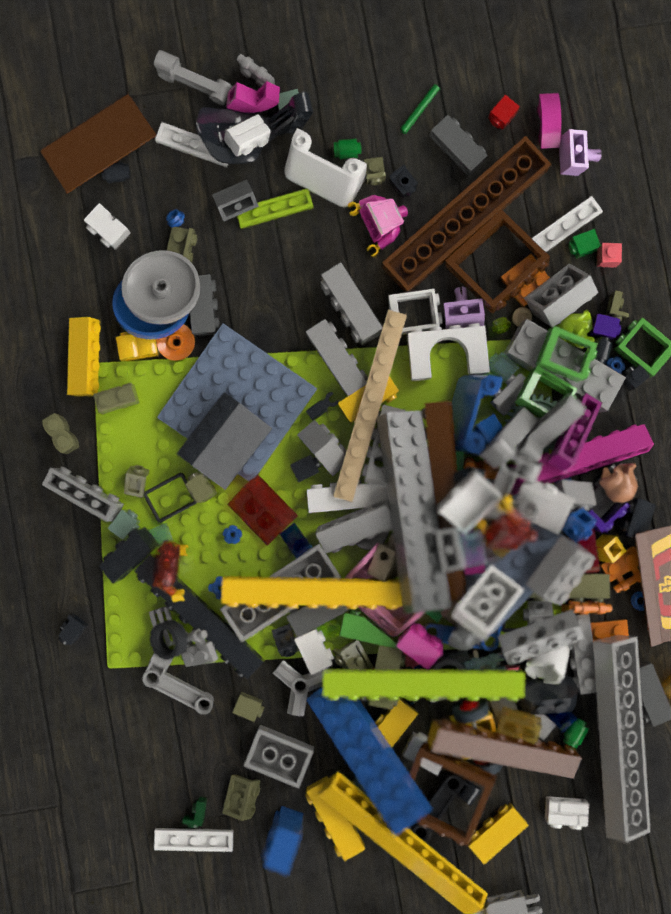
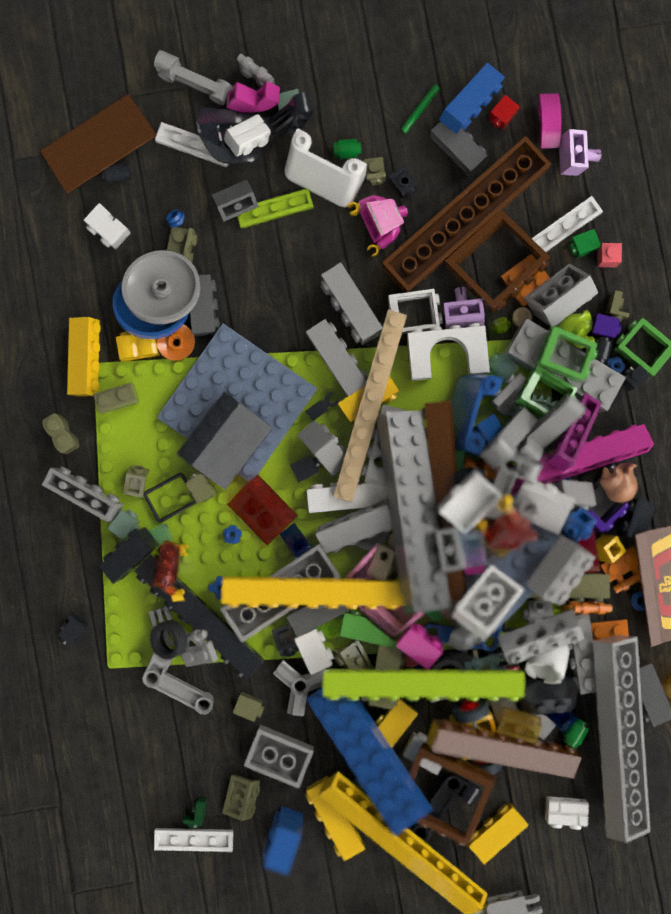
none -> blue brick [439,62,505,134]

